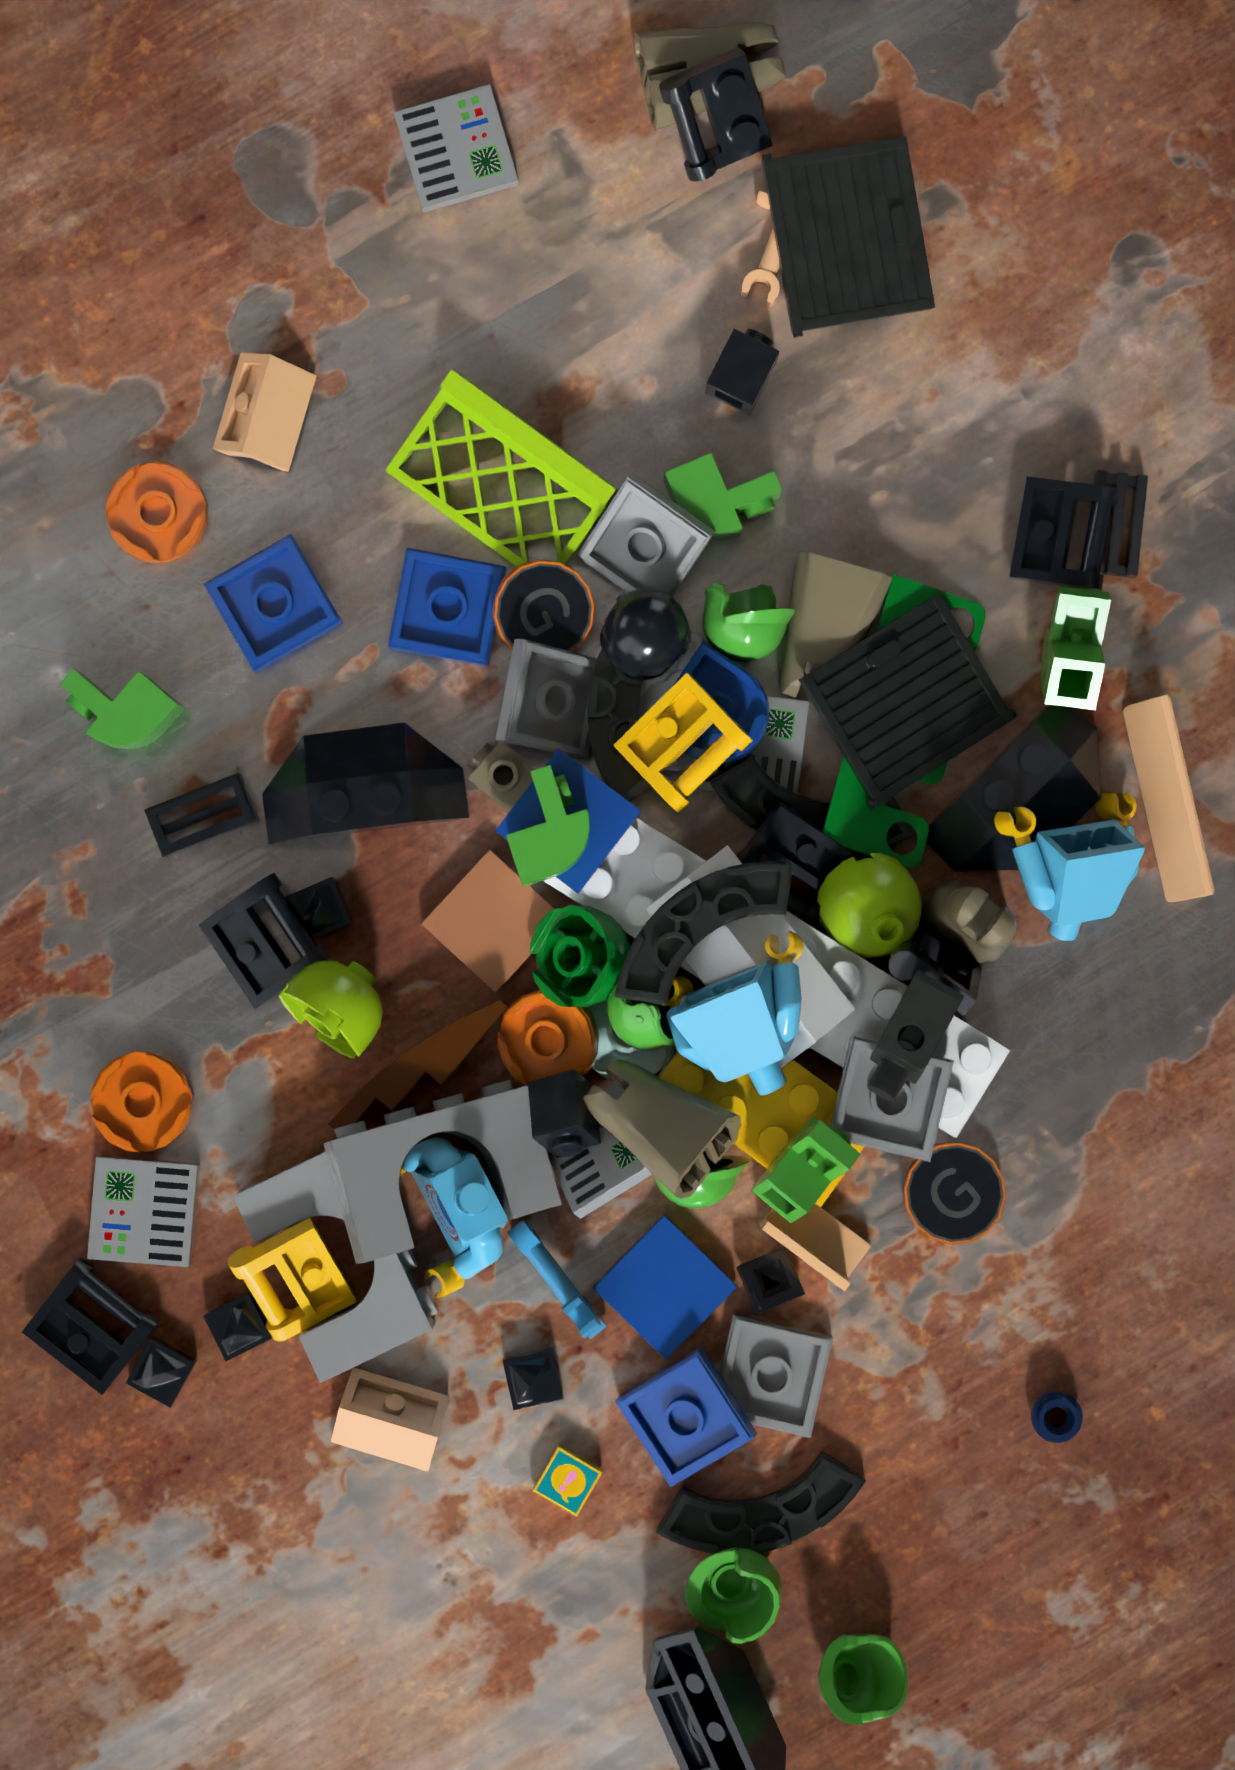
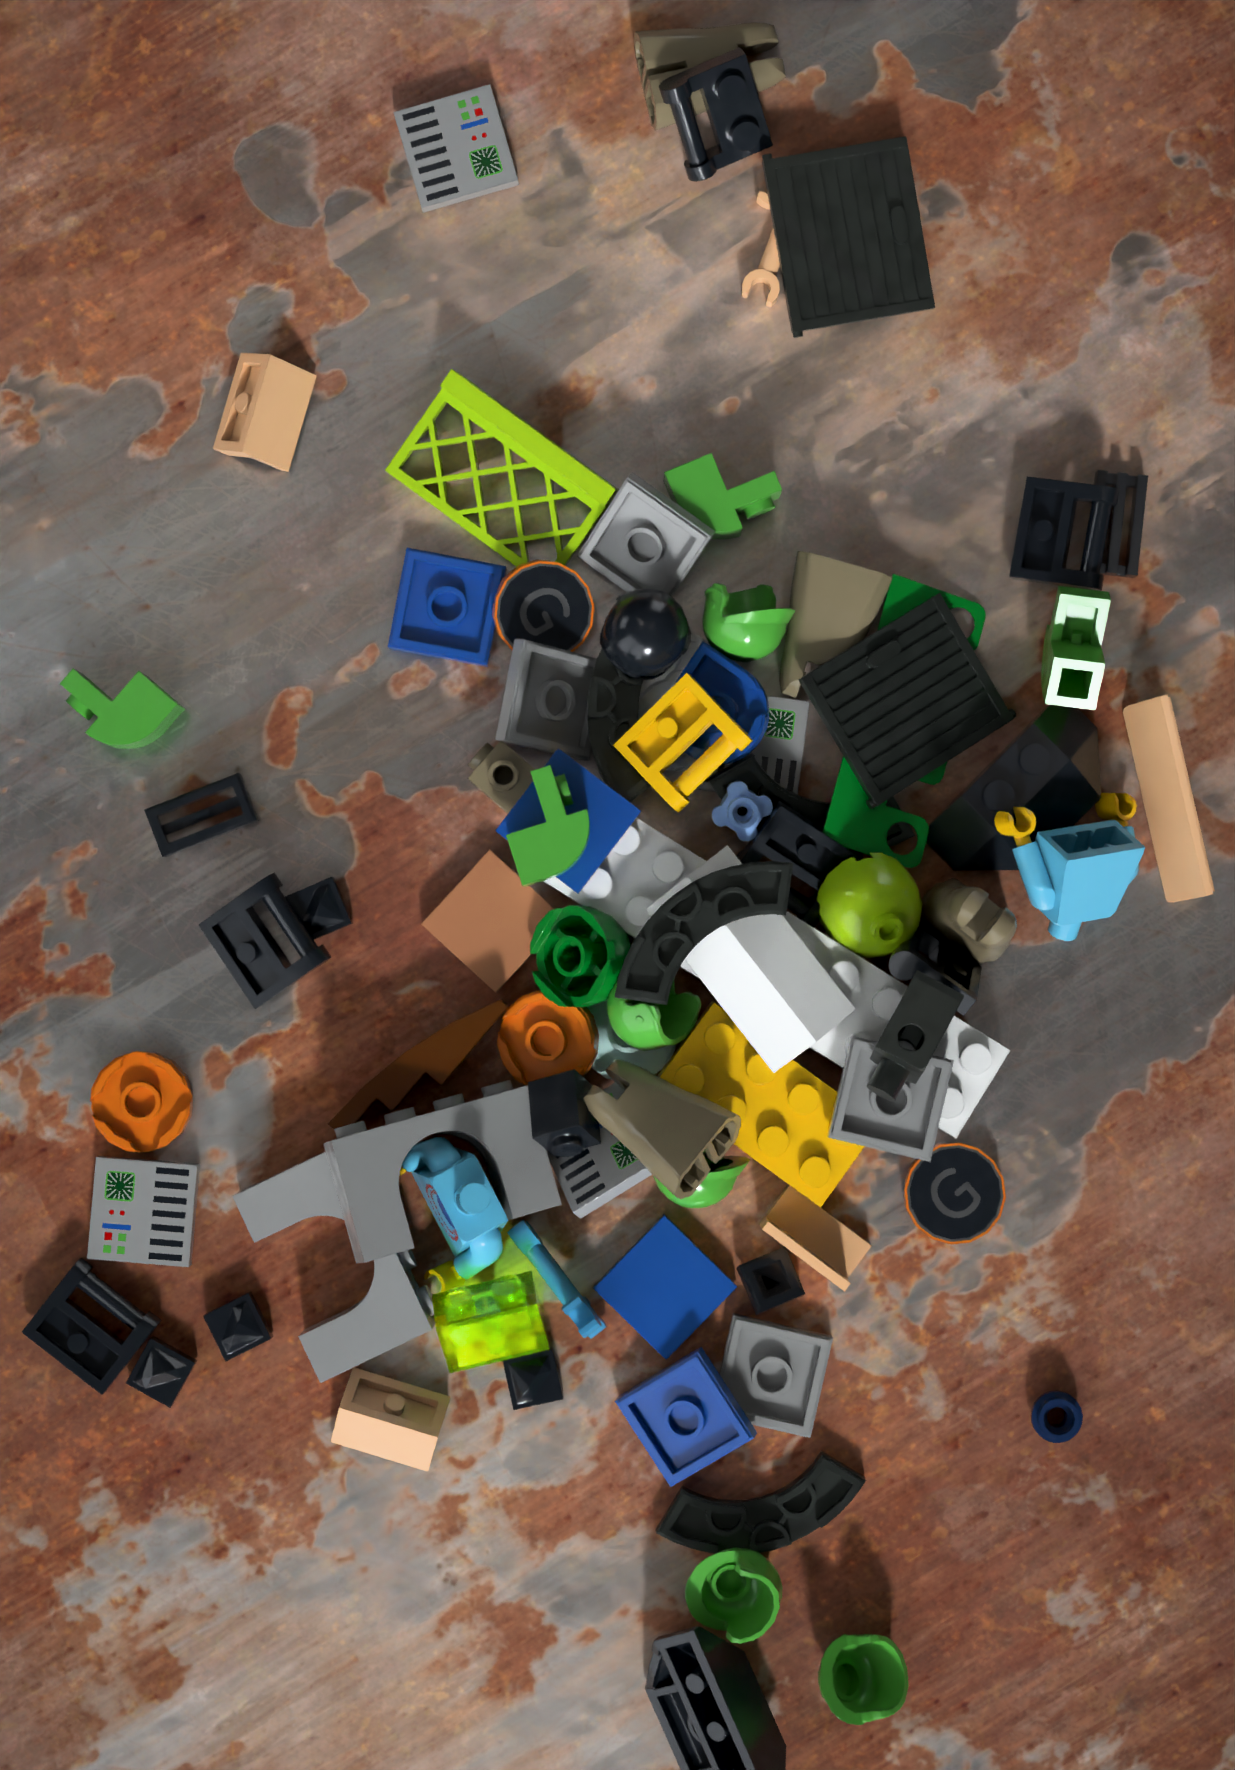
orange tile [106,461,208,563] -> none
blue tile [204,534,343,673] -> none
yellow plate [228,1217,357,1341] -> none
black wedge [262,722,470,844] -> none
lime cylinder [279,961,383,1059] -> none
tile [533,1444,603,1517] -> none
medium azure torso [660,931,804,1095] -> none
black brick [705,328,780,416] -> none
bright green brick [751,1117,861,1223] -> none
none -> clear neon green brick [432,1270,550,1373]
none -> light blue plate [712,781,773,841]

